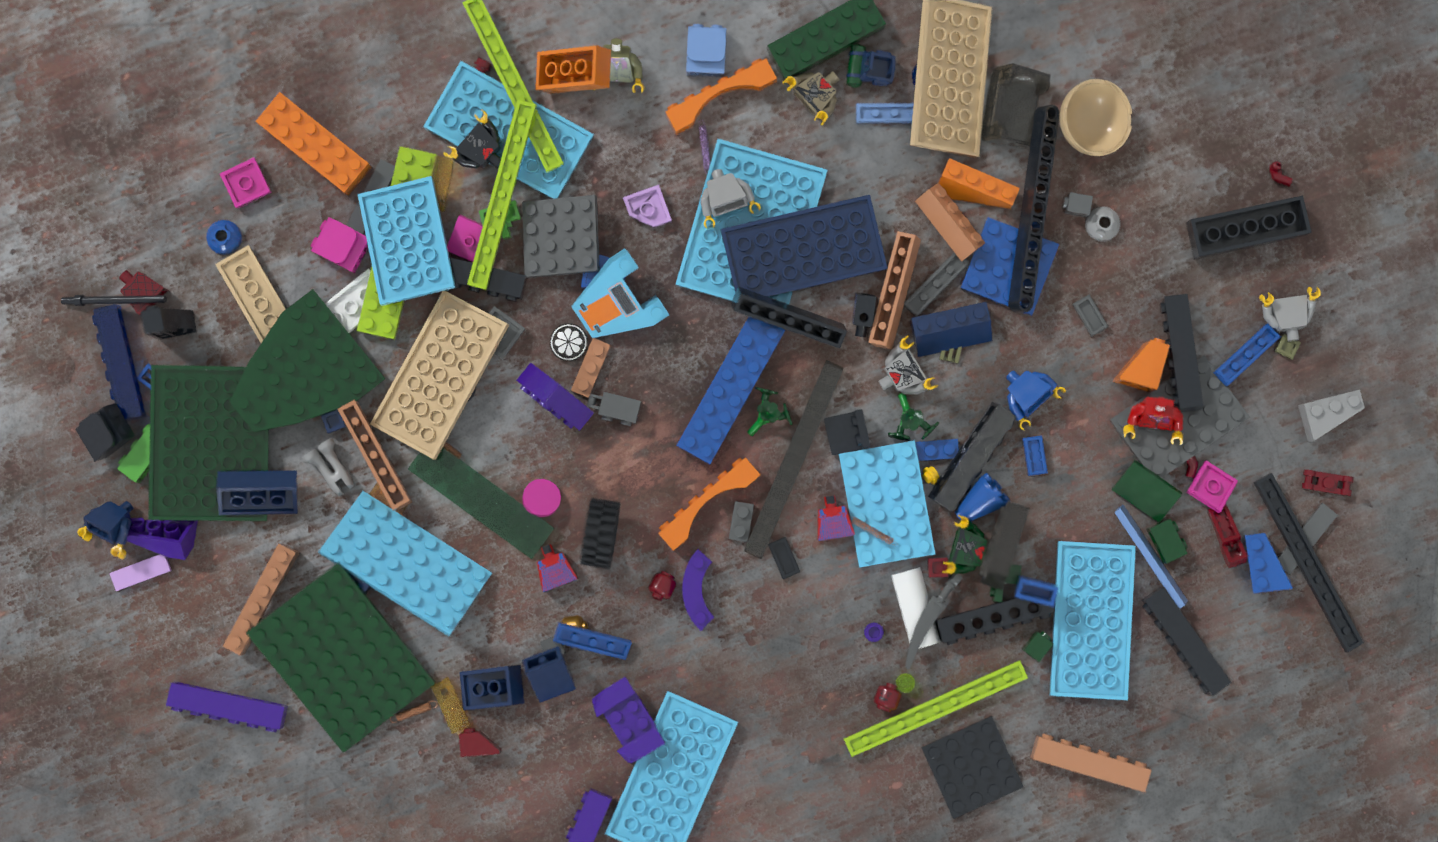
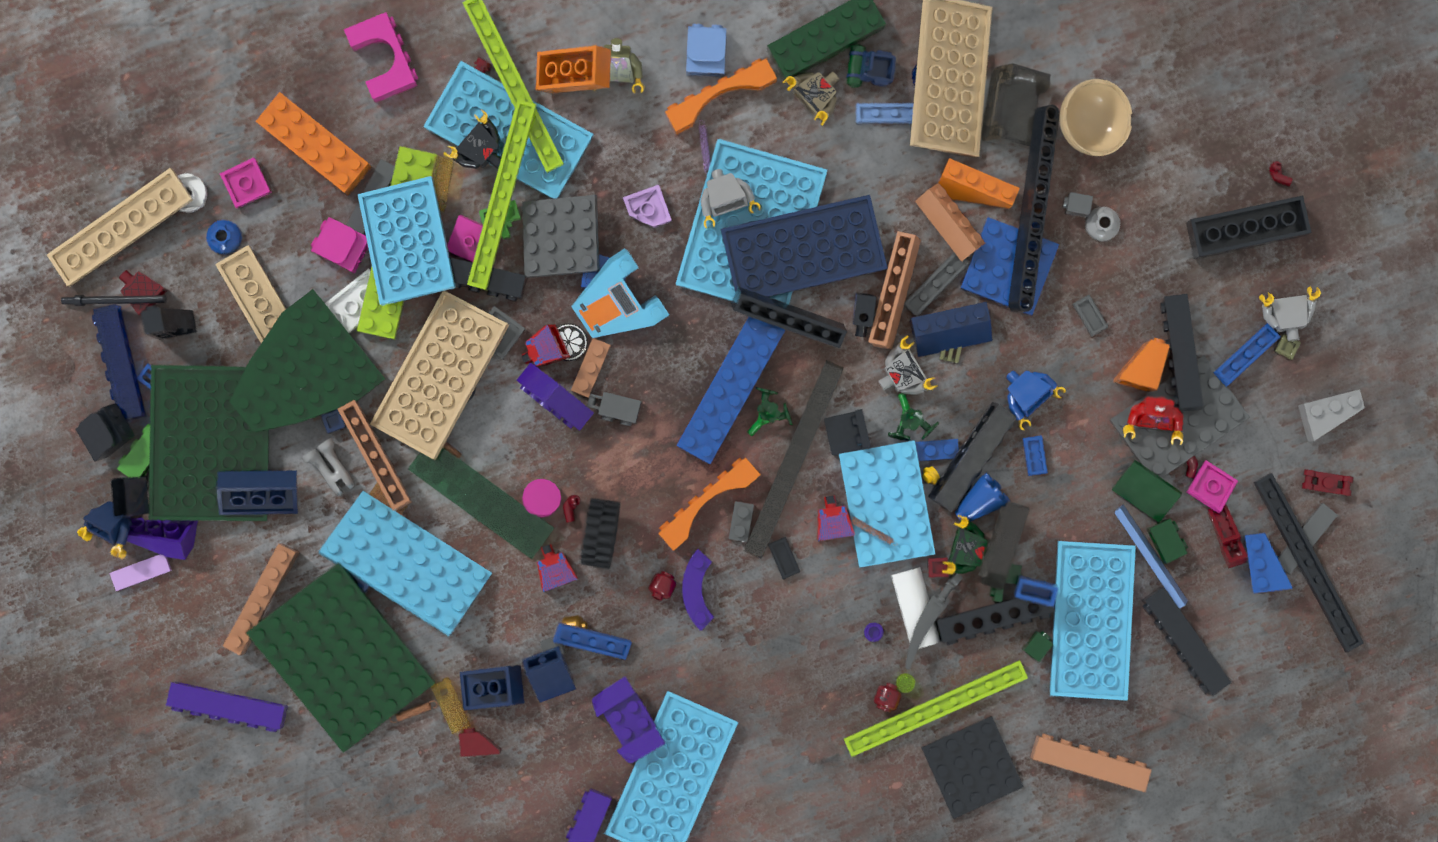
none -> tan plate [47,168,193,287]
none -> black piece [111,477,149,518]
none -> white plate [178,174,207,213]
none -> dark pink arch [344,12,418,103]
none -> red torso [522,324,570,367]
none -> dark red arm [563,495,581,523]

